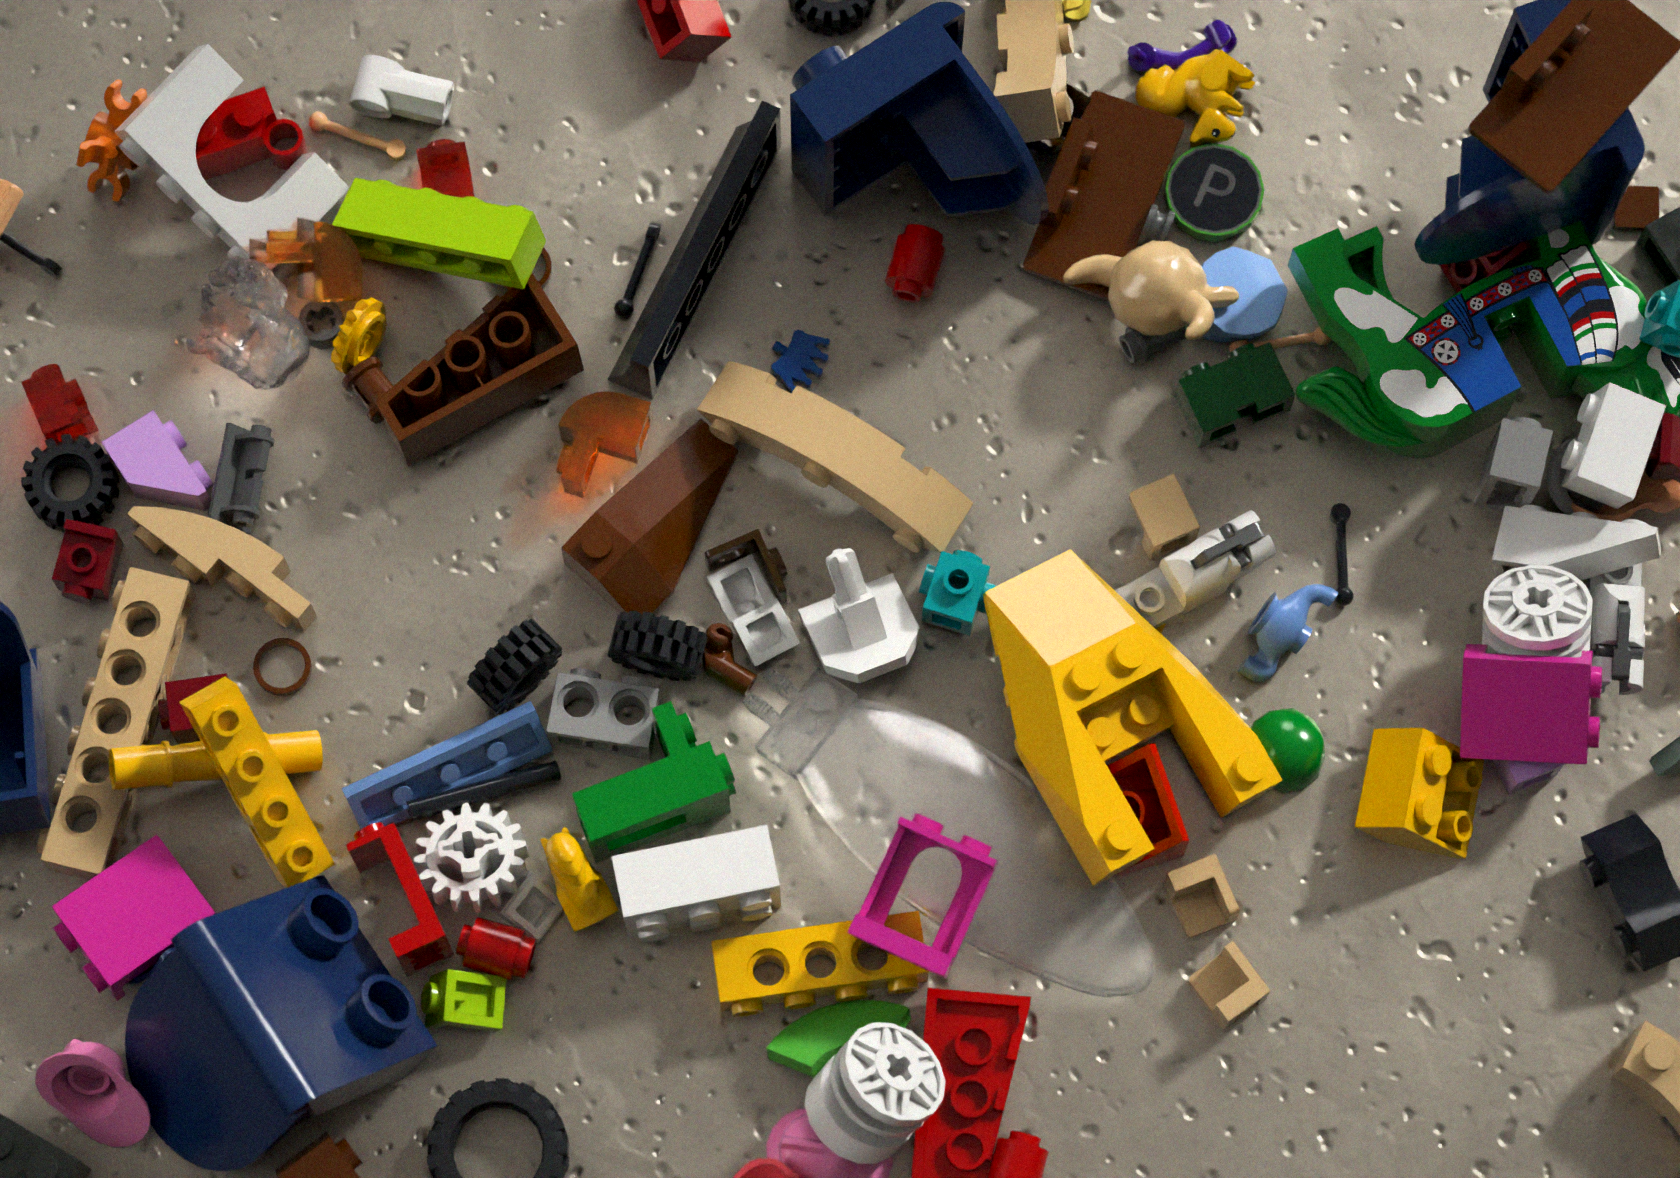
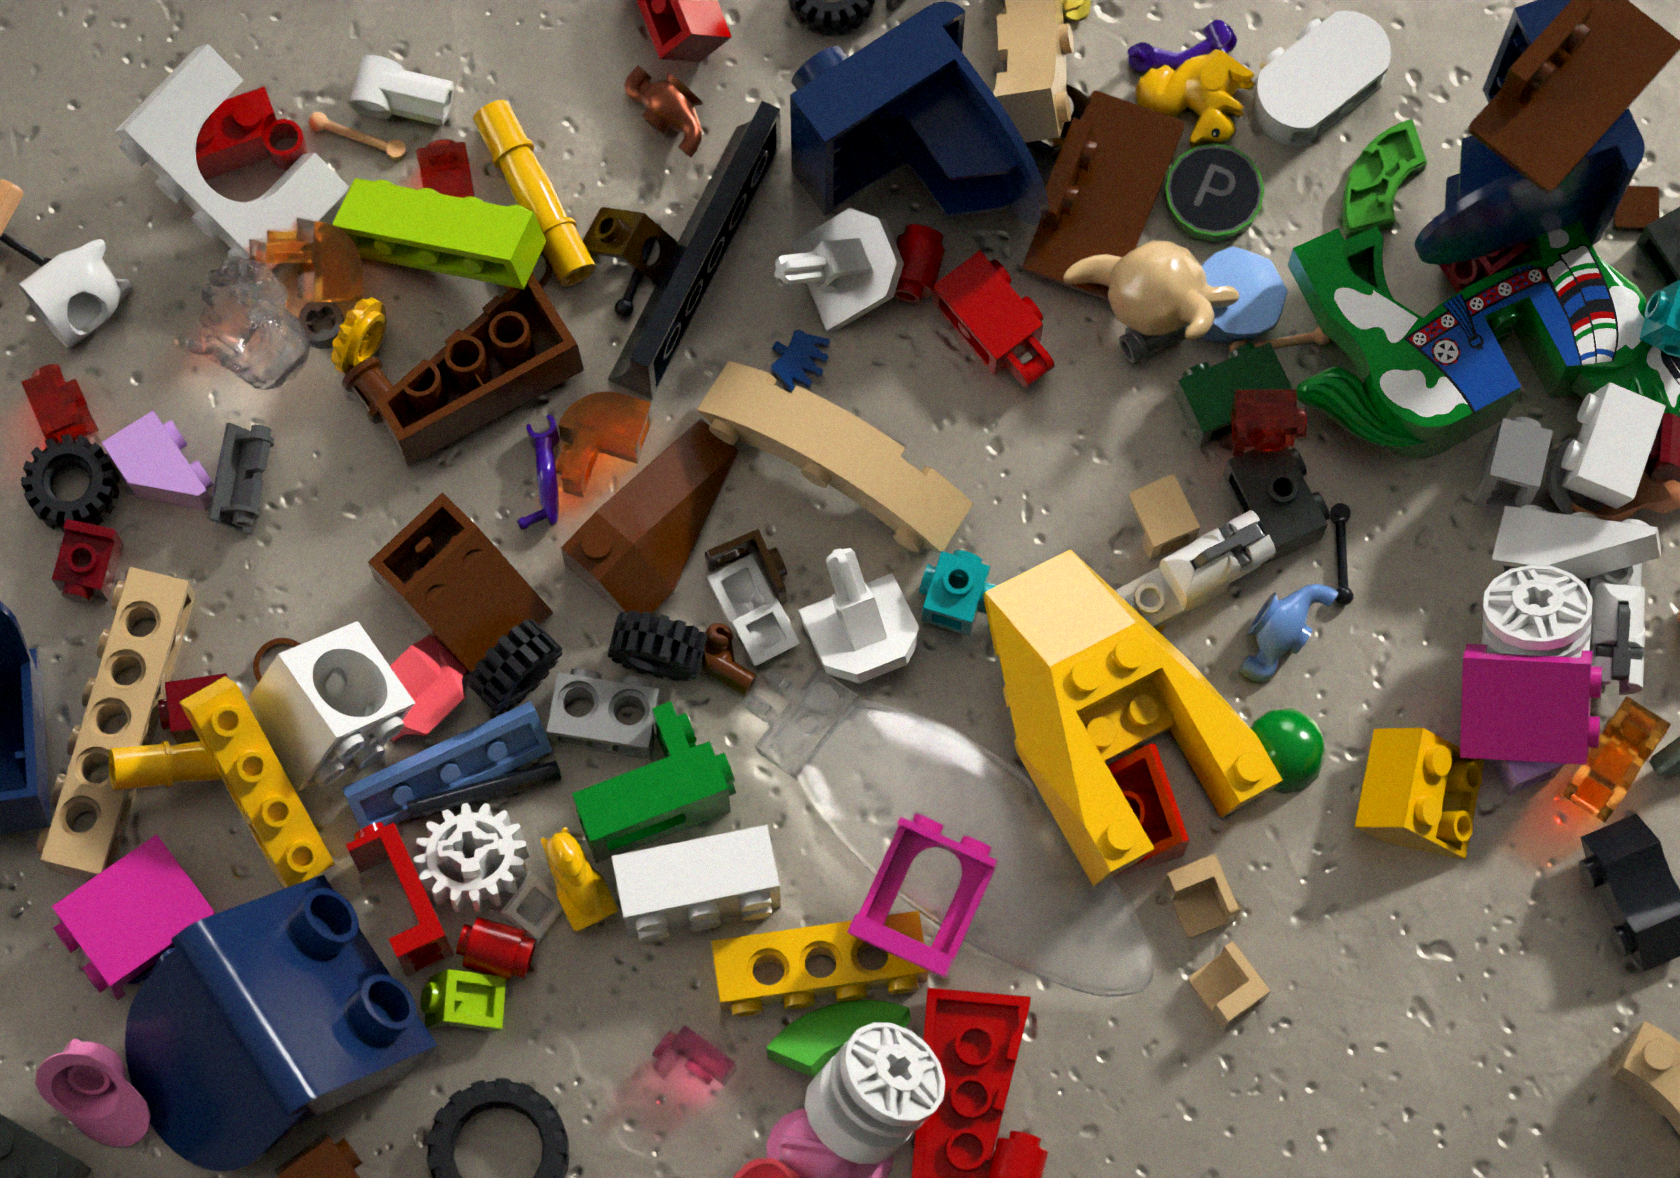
orange pin [76,79,147,202] -> none
tan slope [127,506,317,632] -> none
dark grey bush [1138,204,1176,246] -> none
none -> white piece [18,239,132,349]
none -> white brick [246,621,415,791]
none -> reddish brown slope [368,492,553,673]
none -> coral slope [390,634,468,745]
none -> yellow piece [473,100,596,287]
none -> dark purple piece [517,415,560,530]
none -> dark brown bracket [583,207,678,284]
none -> copper piece [624,65,703,158]
none -> clear pink bracket [652,1025,737,1087]
none -> white piece [774,208,904,332]
none -> red brick [932,250,1055,388]
none -> pearl dark grey brick [1223,436,1330,563]
none -> clear red brick [1231,389,1307,456]
none -> white brick [1252,11,1391,147]
none -> bright green tile [1342,119,1427,239]
none -> clear orange brick [1561,696,1671,823]

